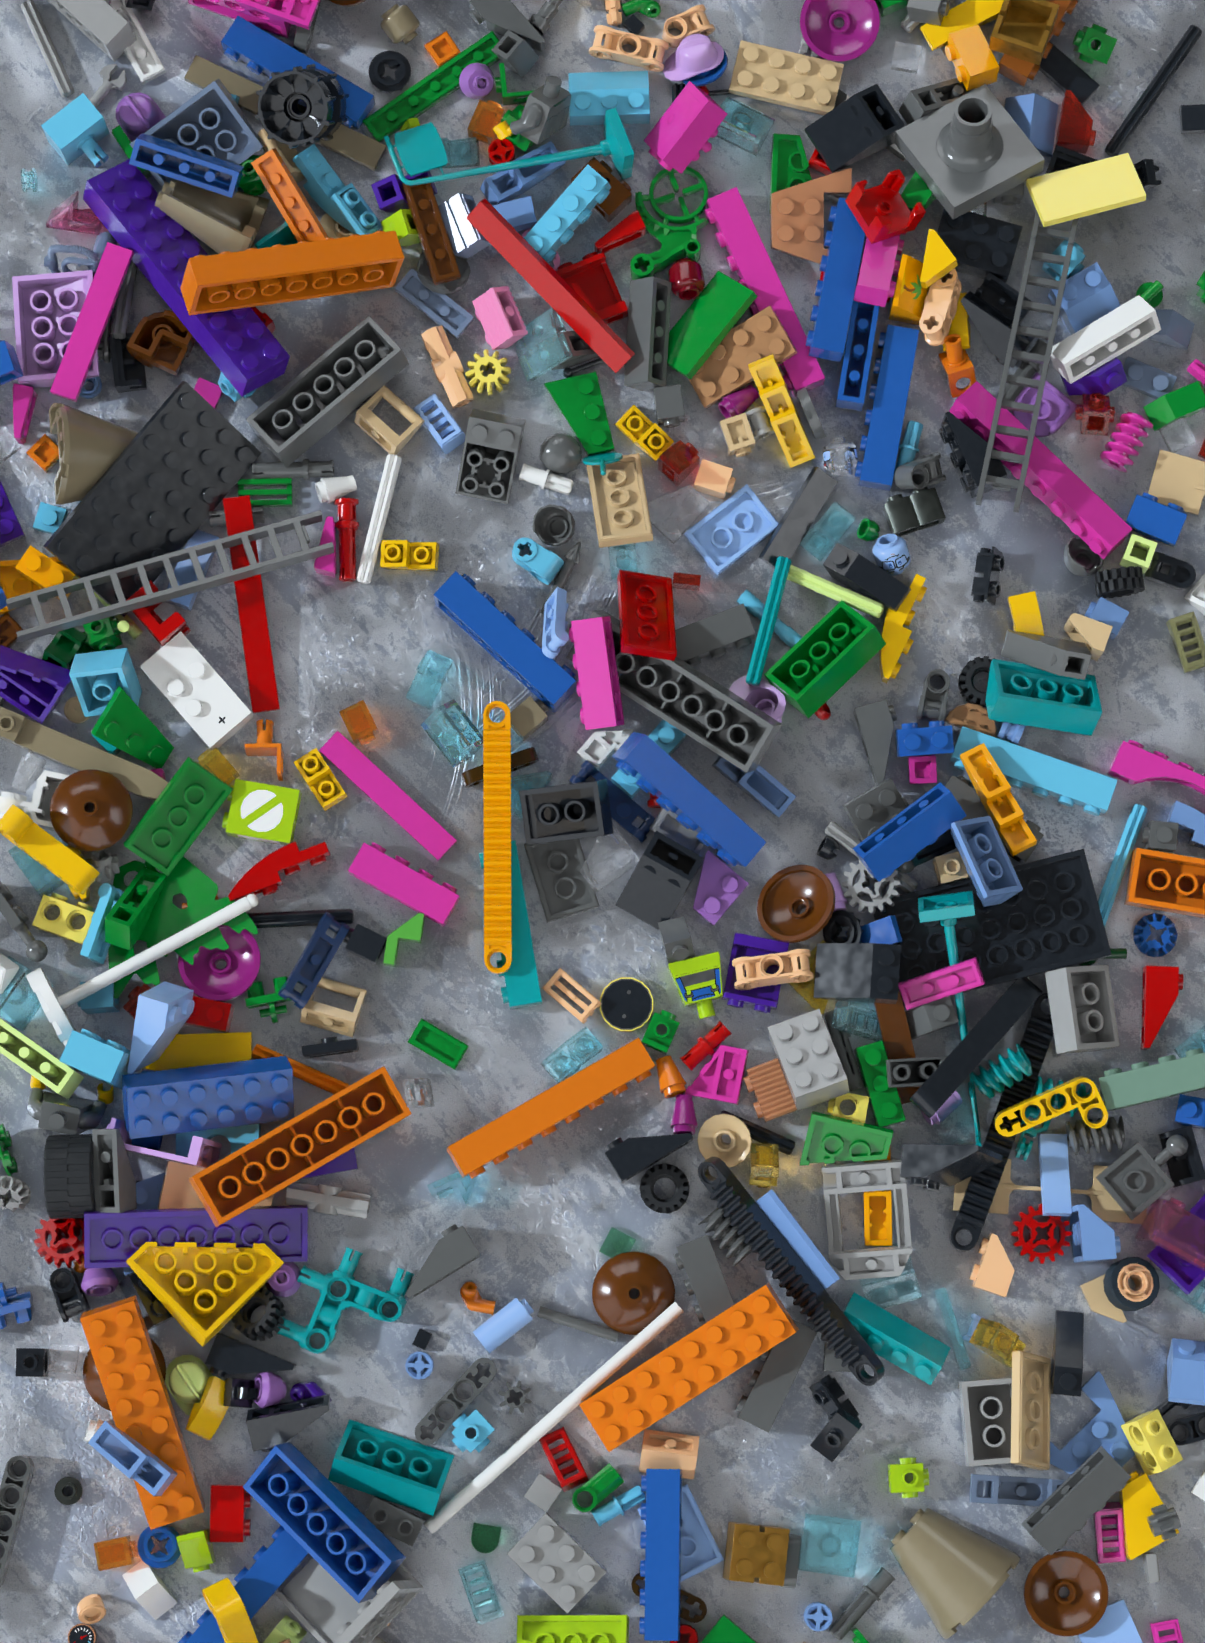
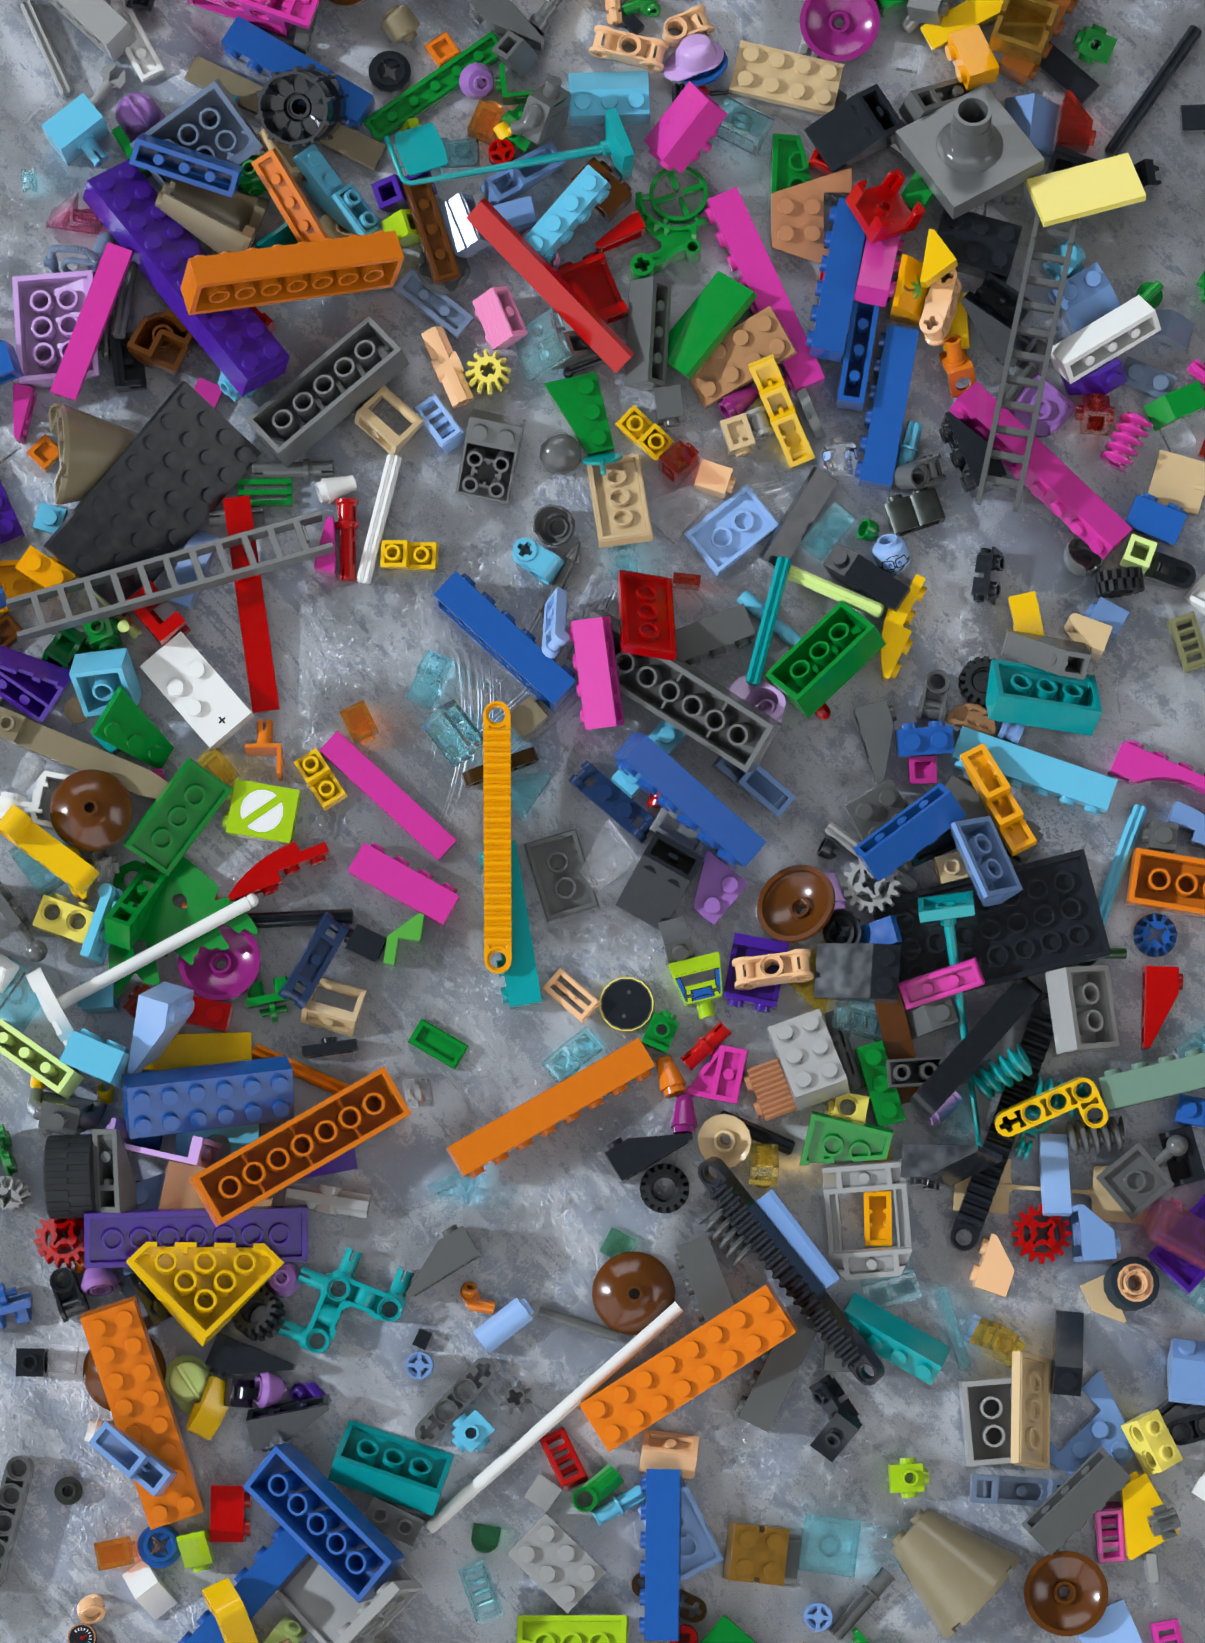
medium blue plate [80,376,102,399] -> none
white axle [519,463,573,495] -> none
black slope [519,779,614,845] -> none
white tile [577,729,637,770] -> none
dark red head [668,258,705,300] -> none

